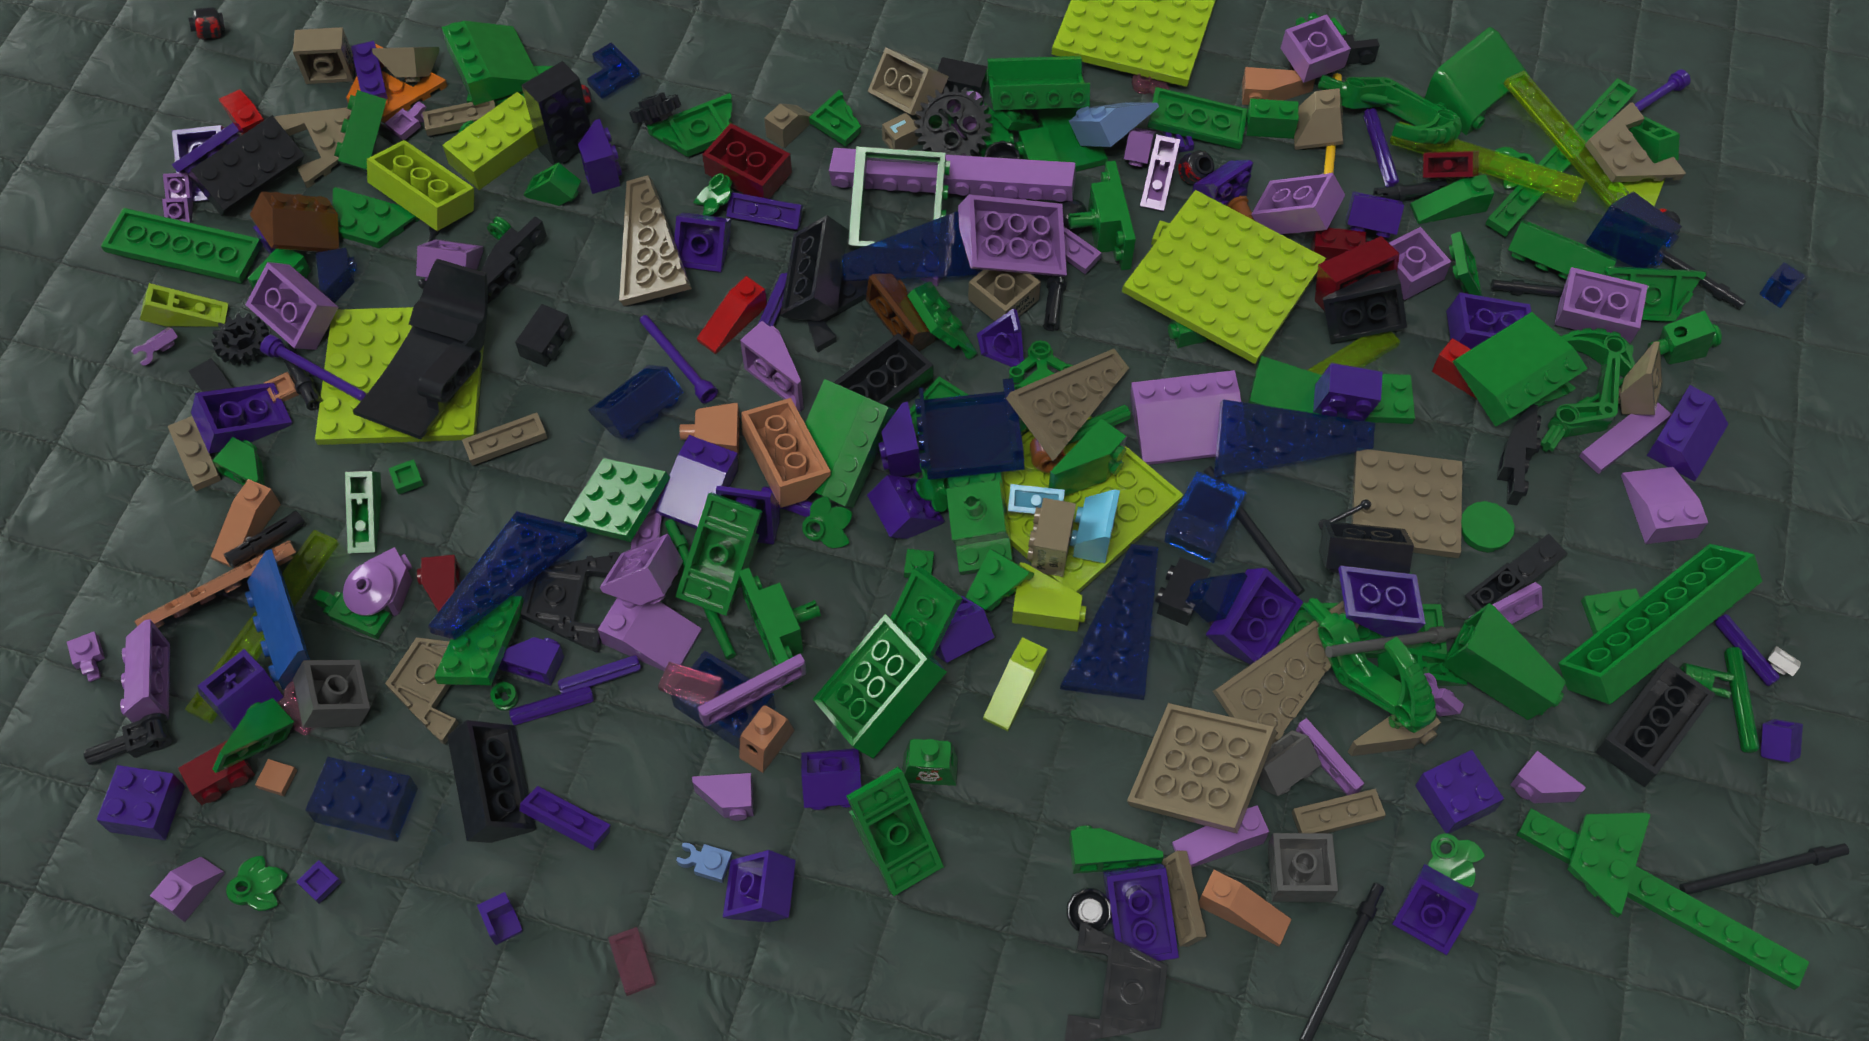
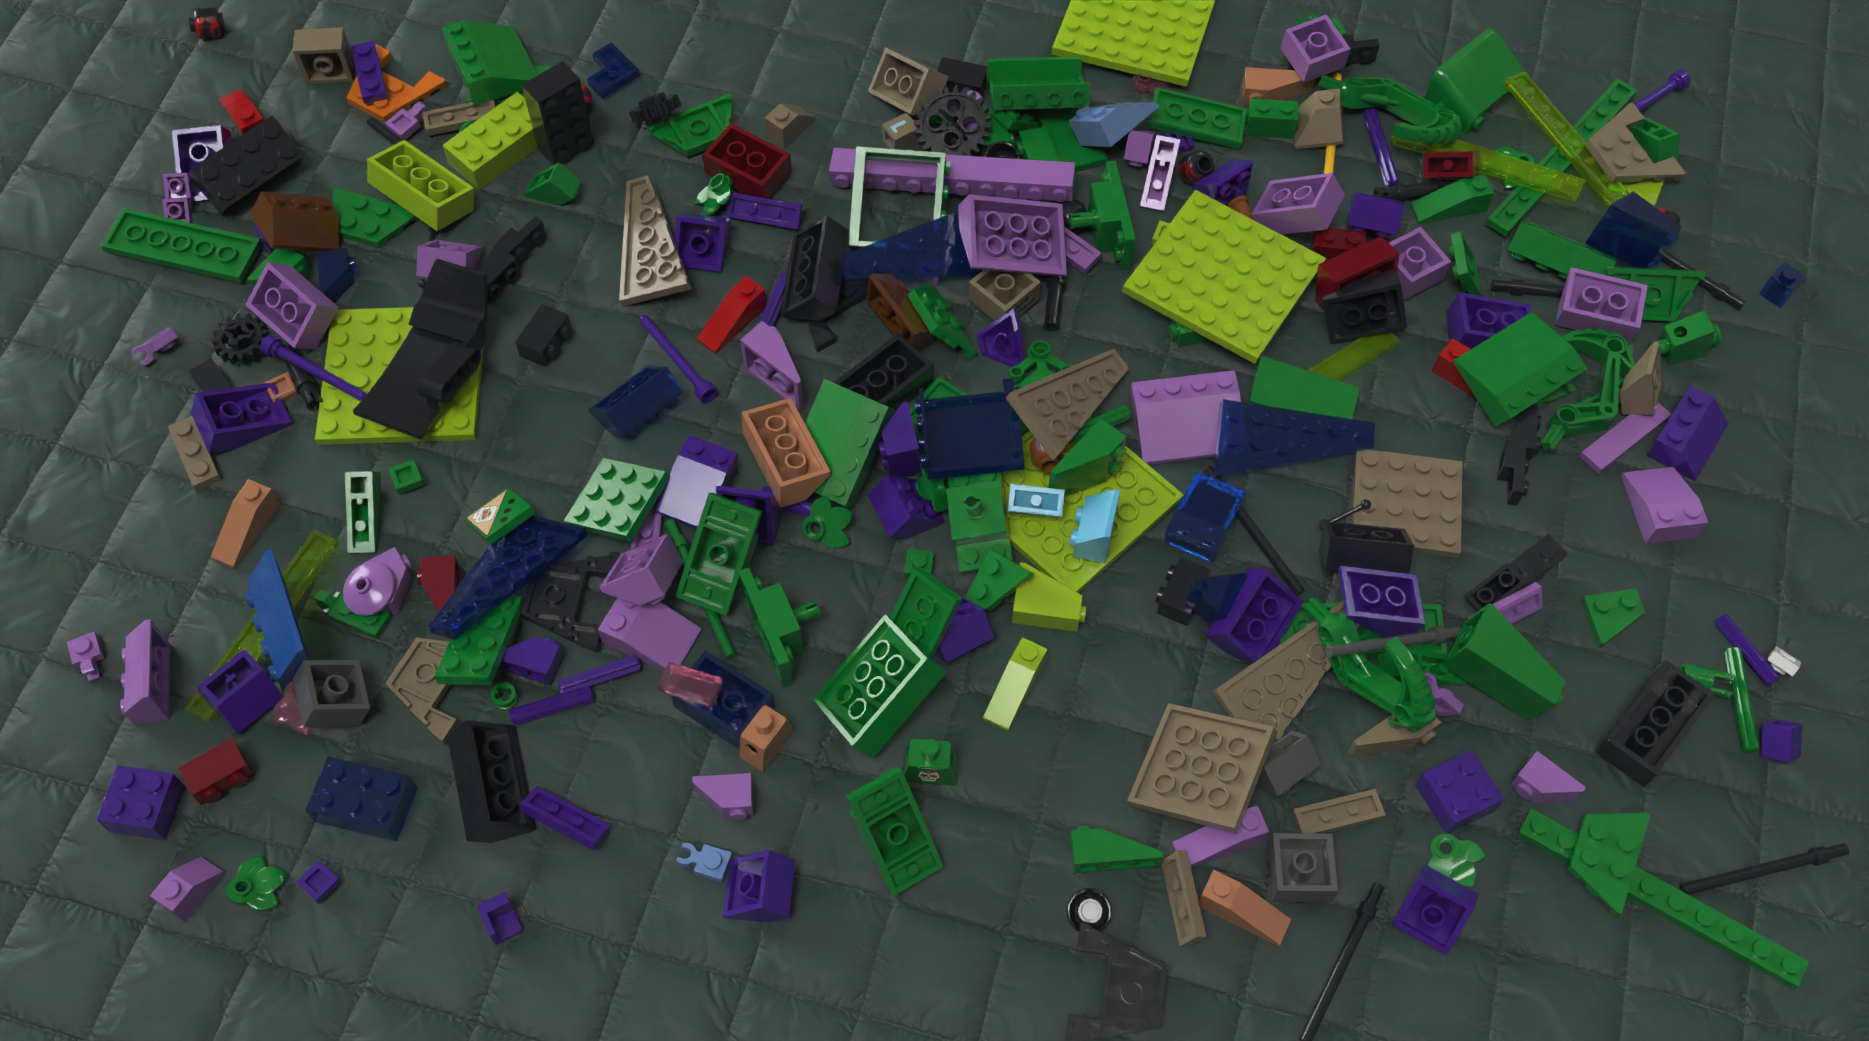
black connector [84,713,172,765] -> none
nougat wing [134,540,296,628] -> none
lime slope [140,283,229,327] -> none
dark purple plate [171,122,244,174] -> none
green slope [212,437,265,486] -> none
green slope [212,698,294,773] -> none
black pin [224,510,305,569] -> none
nougat tile [255,759,297,796] -> none
dark tan wing [274,107,351,188] -> none
green wedge [334,90,387,172] -> none
dark tan slope [372,47,440,82] -> none
dark tan plate [462,413,547,466] -> none
green bush [487,217,512,240] -> none
dark purple slope [578,119,622,194] -> none
clear pink tile [608,927,656,996] -> none
nougat torso [680,403,740,459] -> none
medium lavender tile [697,654,806,726] -> none
dark purple slope [801,748,861,810] -> none
green wing [809,90,861,147] -> none
dark tan brick [1027,498,1076,577] -> none
clear blue wing [1060,544,1158,700] -> none
dark purple slope [1103,863,1179,961] -> none
medium lavender tile [1296,718,1364,795] -> none
dark purple brick [1313,363,1383,422] -> none
green plate [1361,374,1415,424] -> none
green tile [1461,501,1515,553] -> none
green brick [1558,544,1762,705] -> none
none -> green tile [464,488,535,545]

